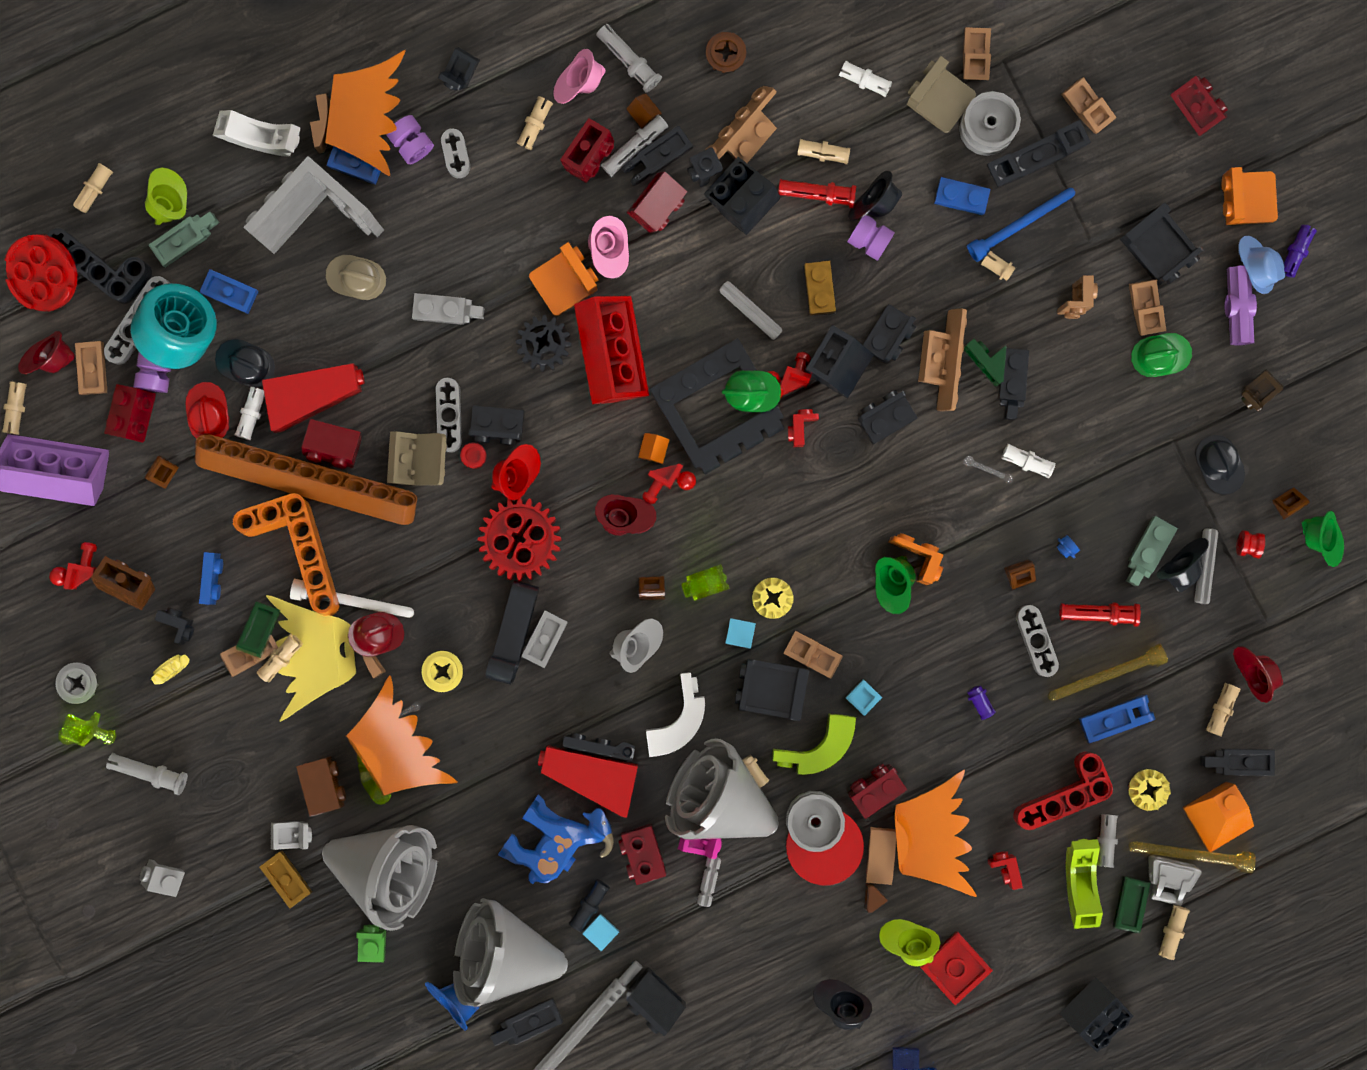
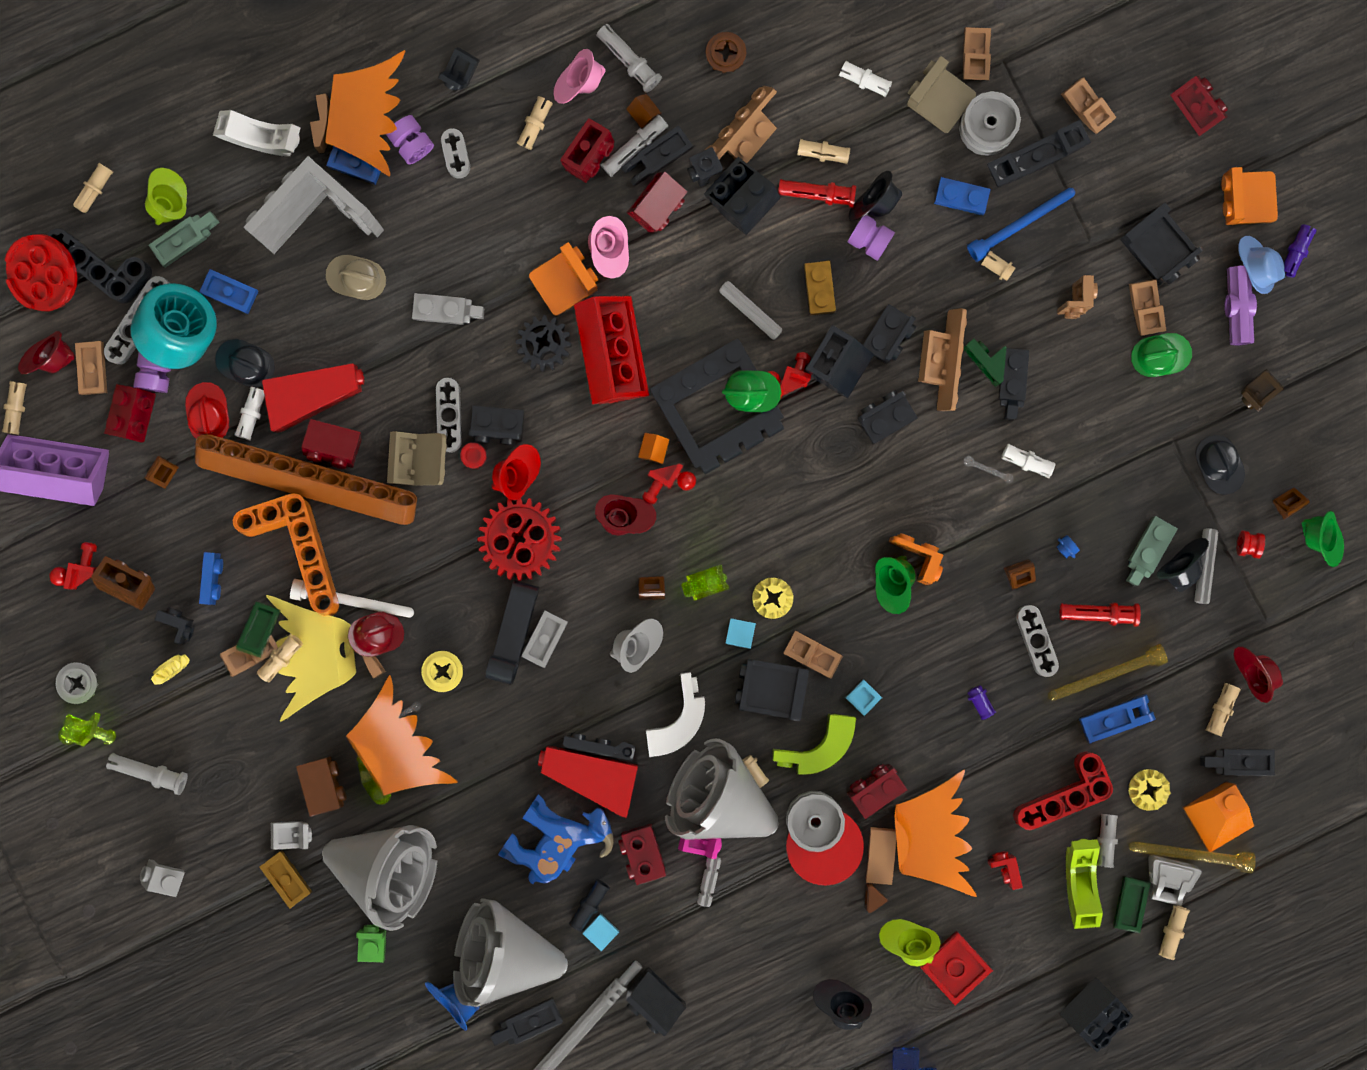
red bracket [788,409,819,447] -> none

